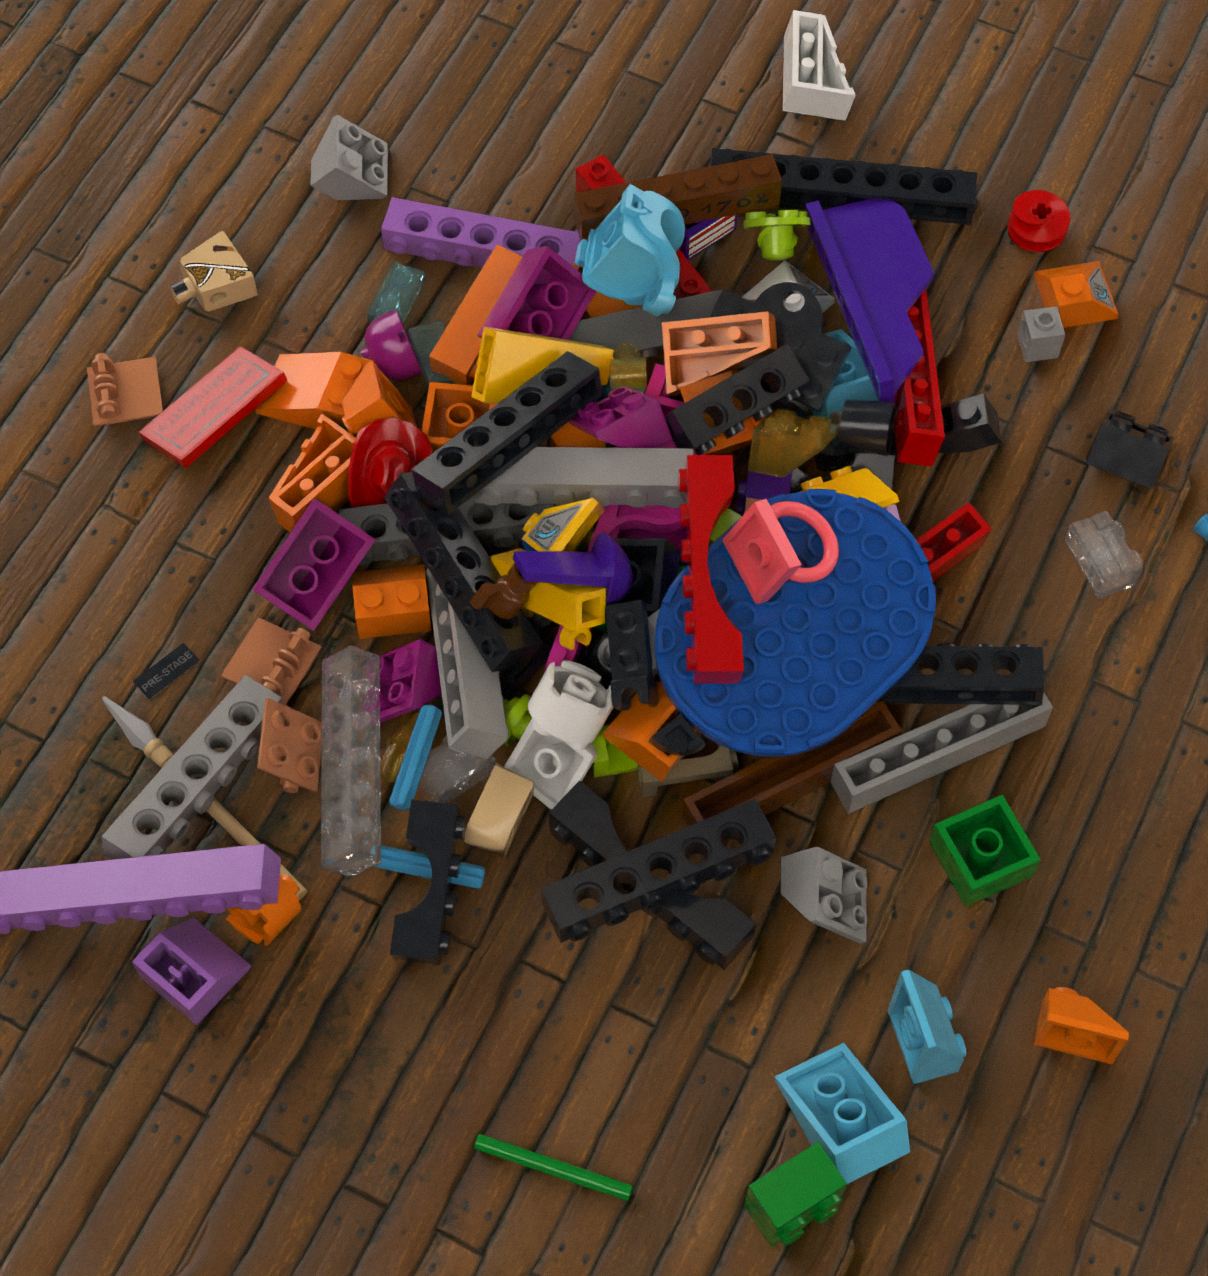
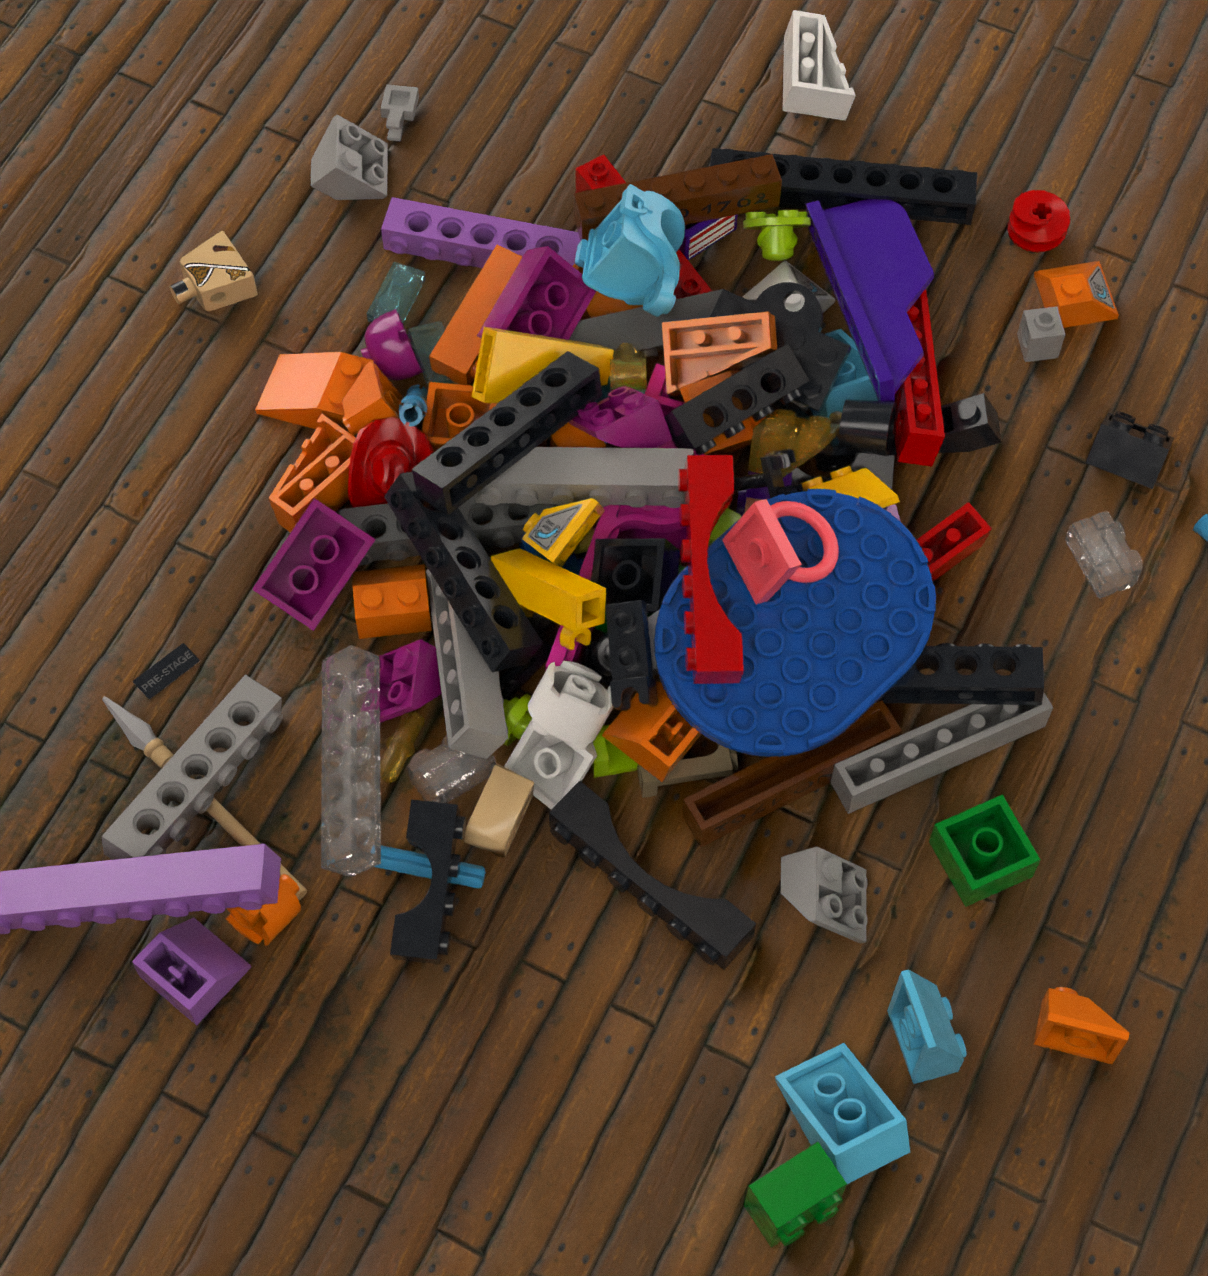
nougat hinge [87,353,163,427] -> none
tile [139,346,288,468] -> none
nougat hinge [221,617,322,706] -> none
nougat hinge [257,697,324,793] -> none
dark azure axle [389,705,442,811] -> none
reddish brown piece [470,563,538,619] -> none
green bar [474,1133,633,1201] -> none
dark purple piece [513,533,633,605] -> none
black brick [541,799,776,943] -> none
black tile [649,715,706,756] -> none
none -> light grey plate [381,84,419,142]
none -> dark azure pin [399,384,428,427]
none -> black bar [734,449,804,498]

